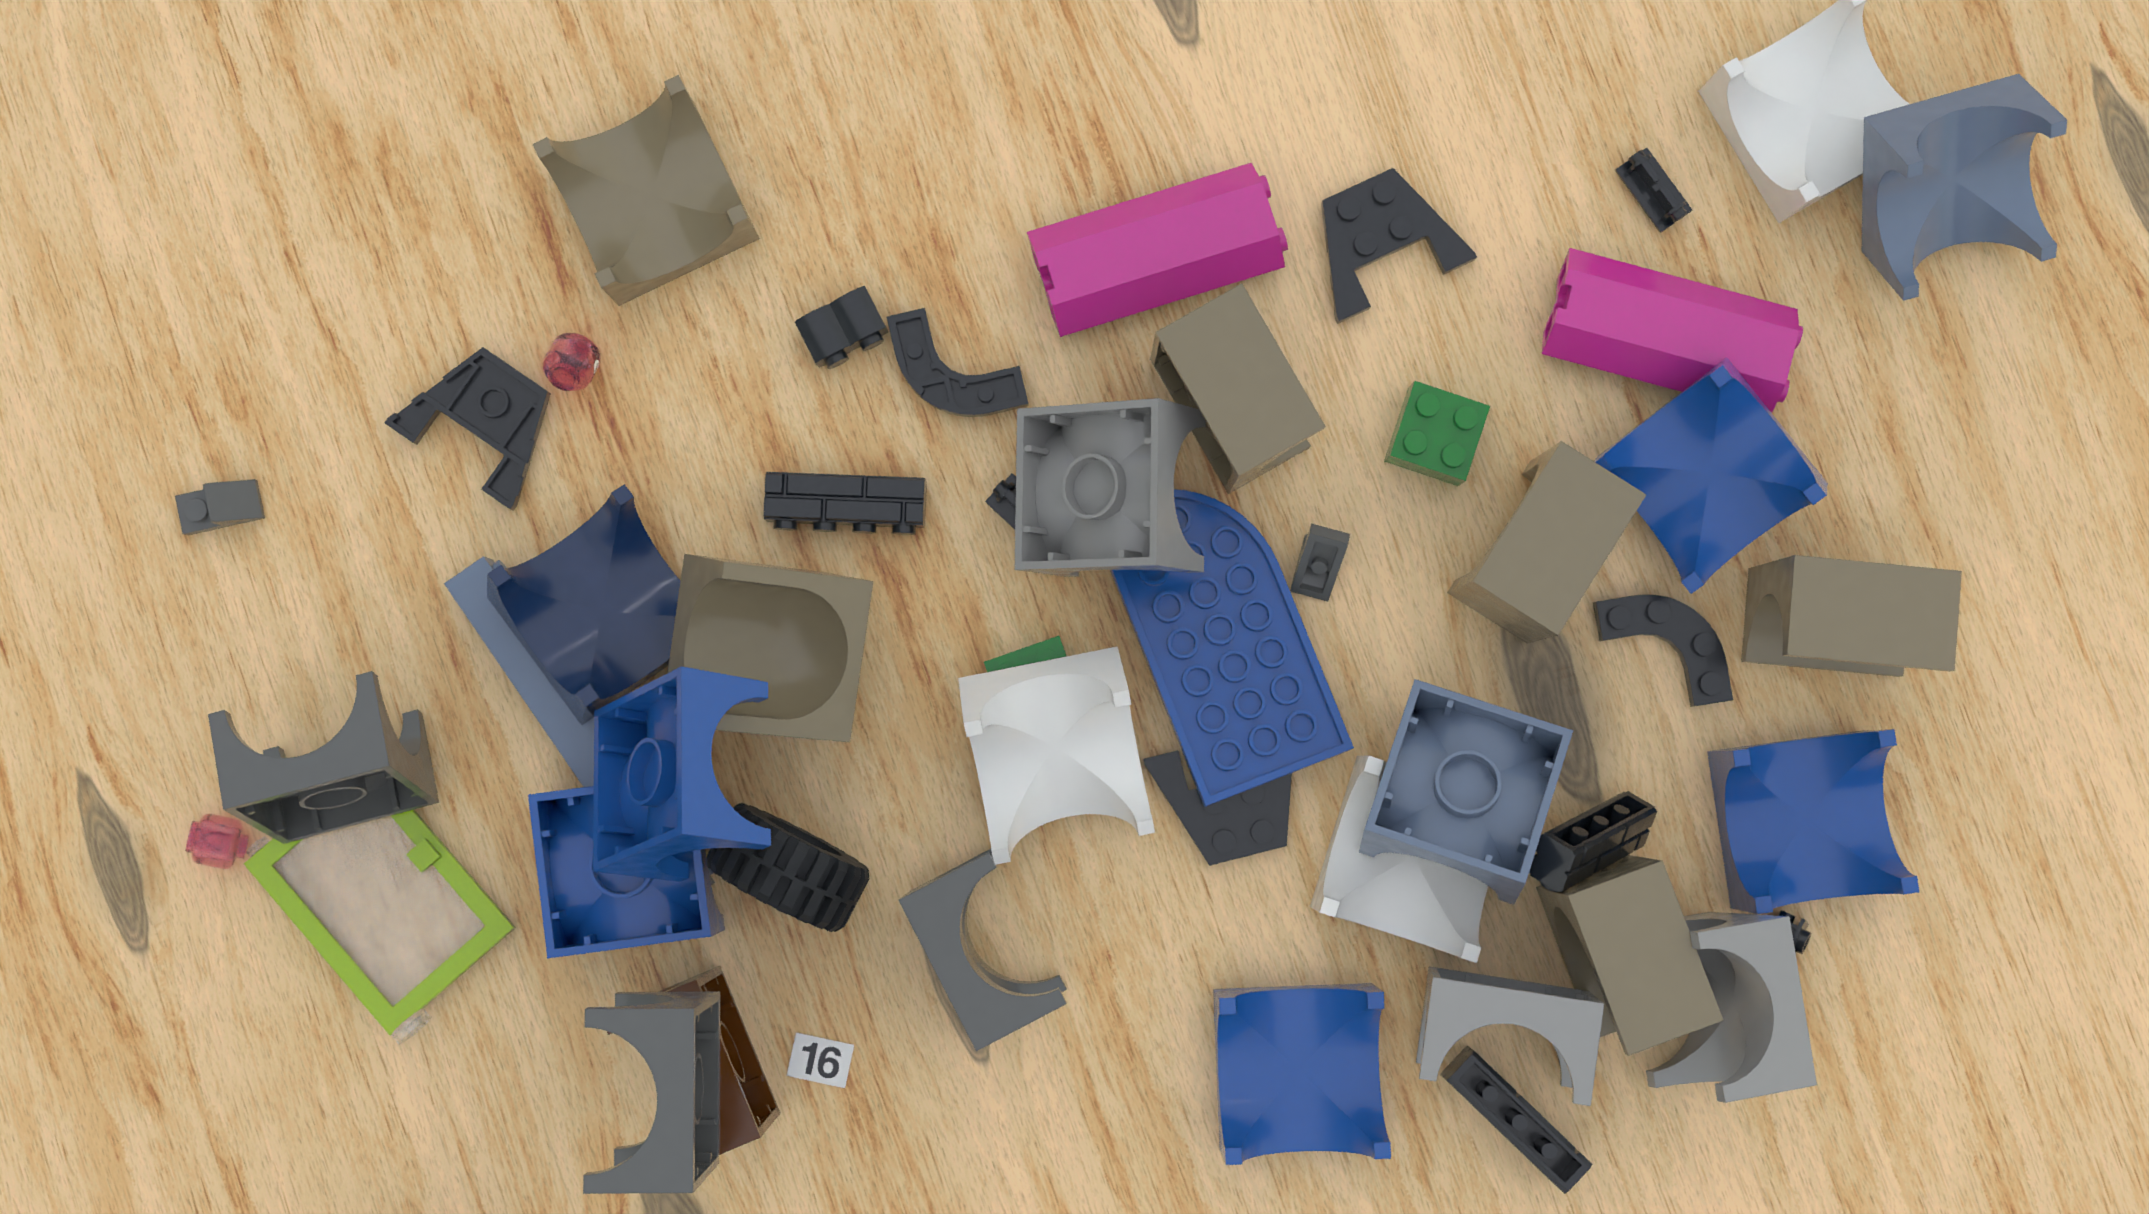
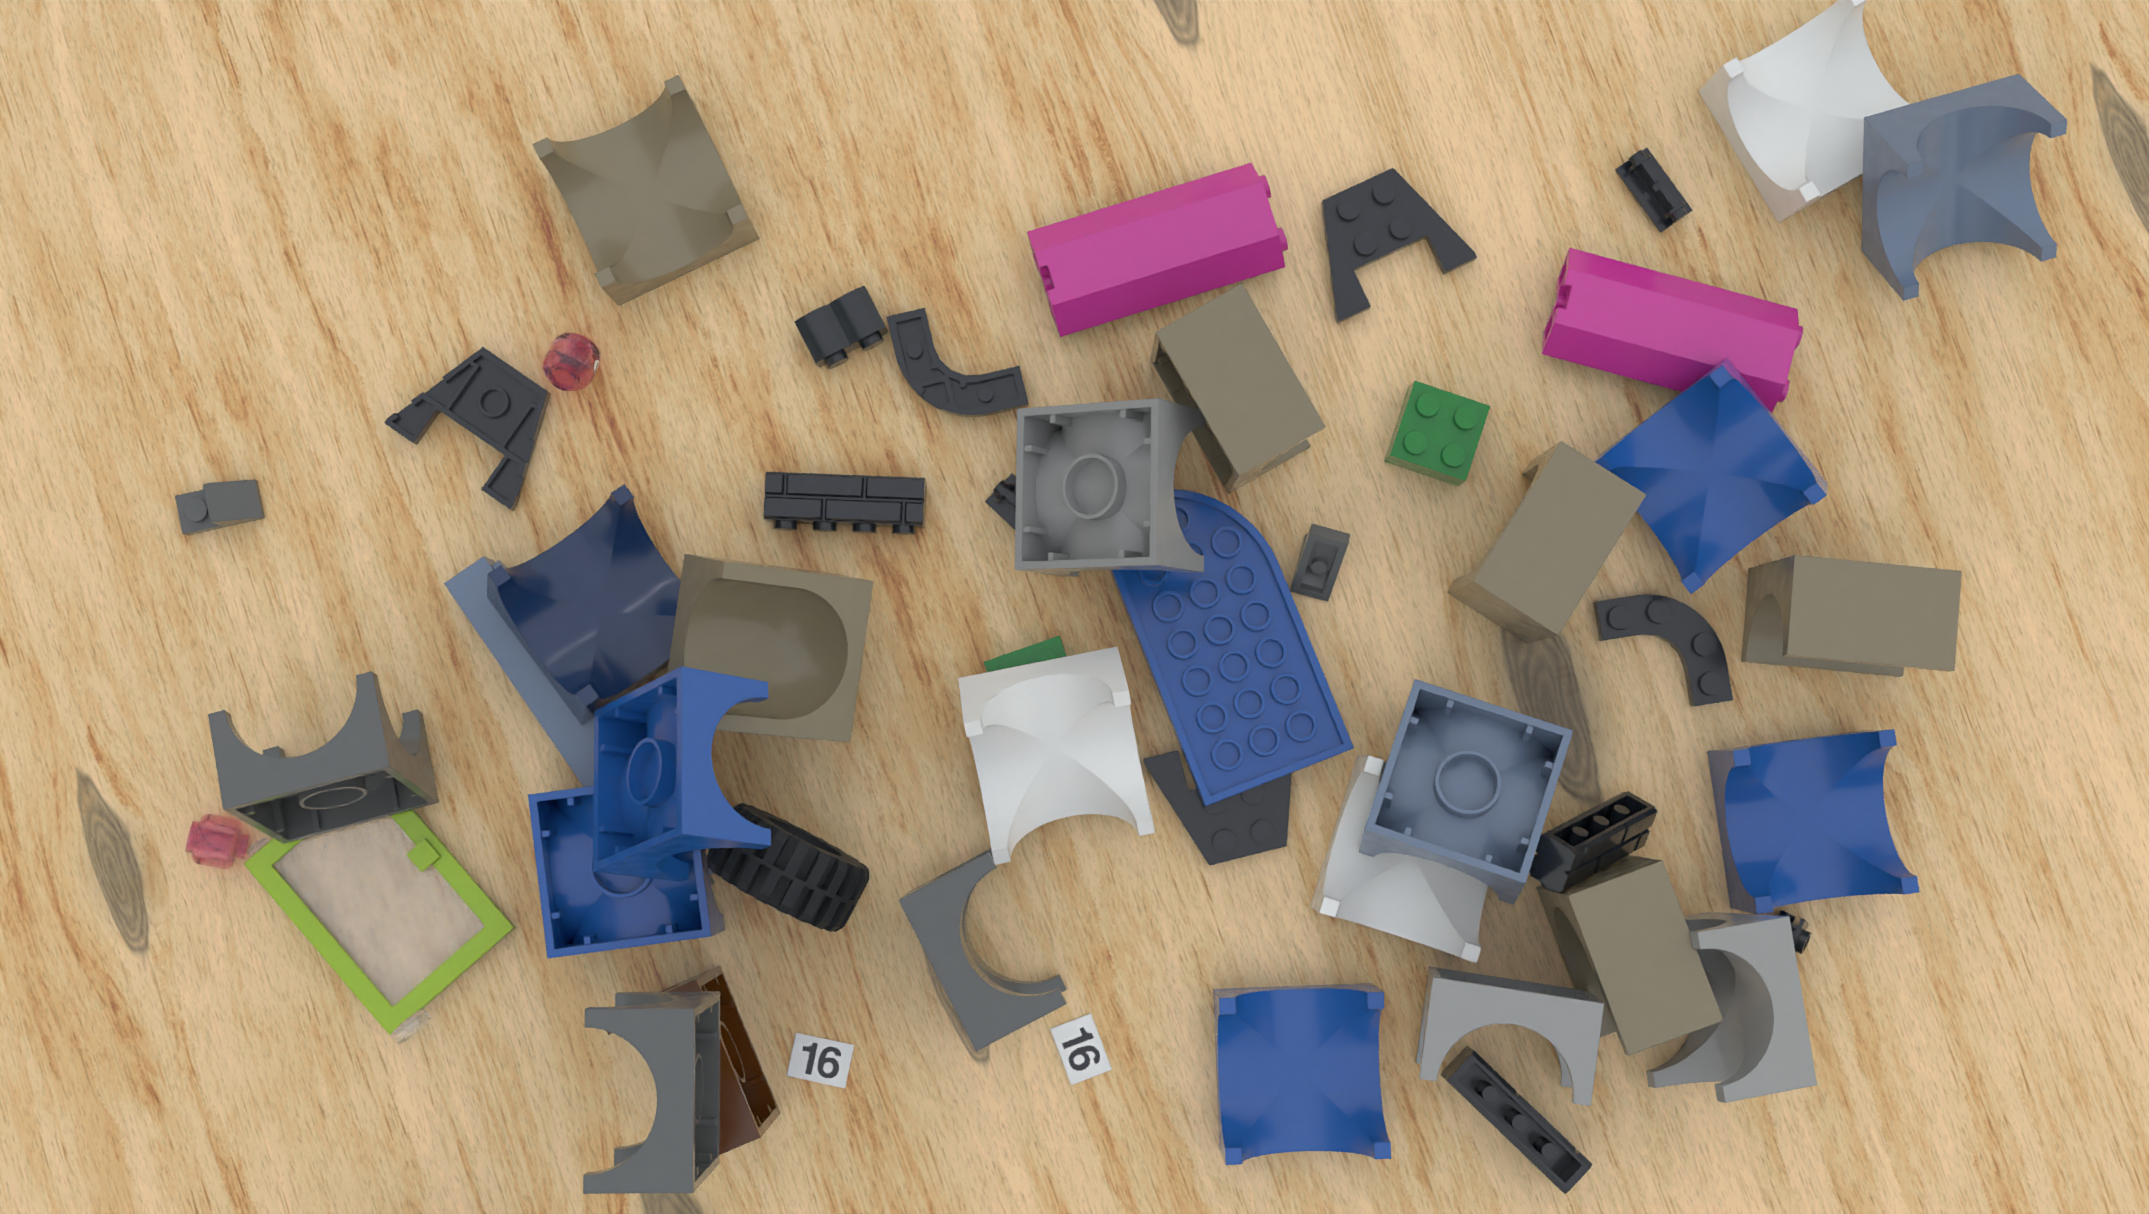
none -> white sticker [1050,1013,1112,1085]

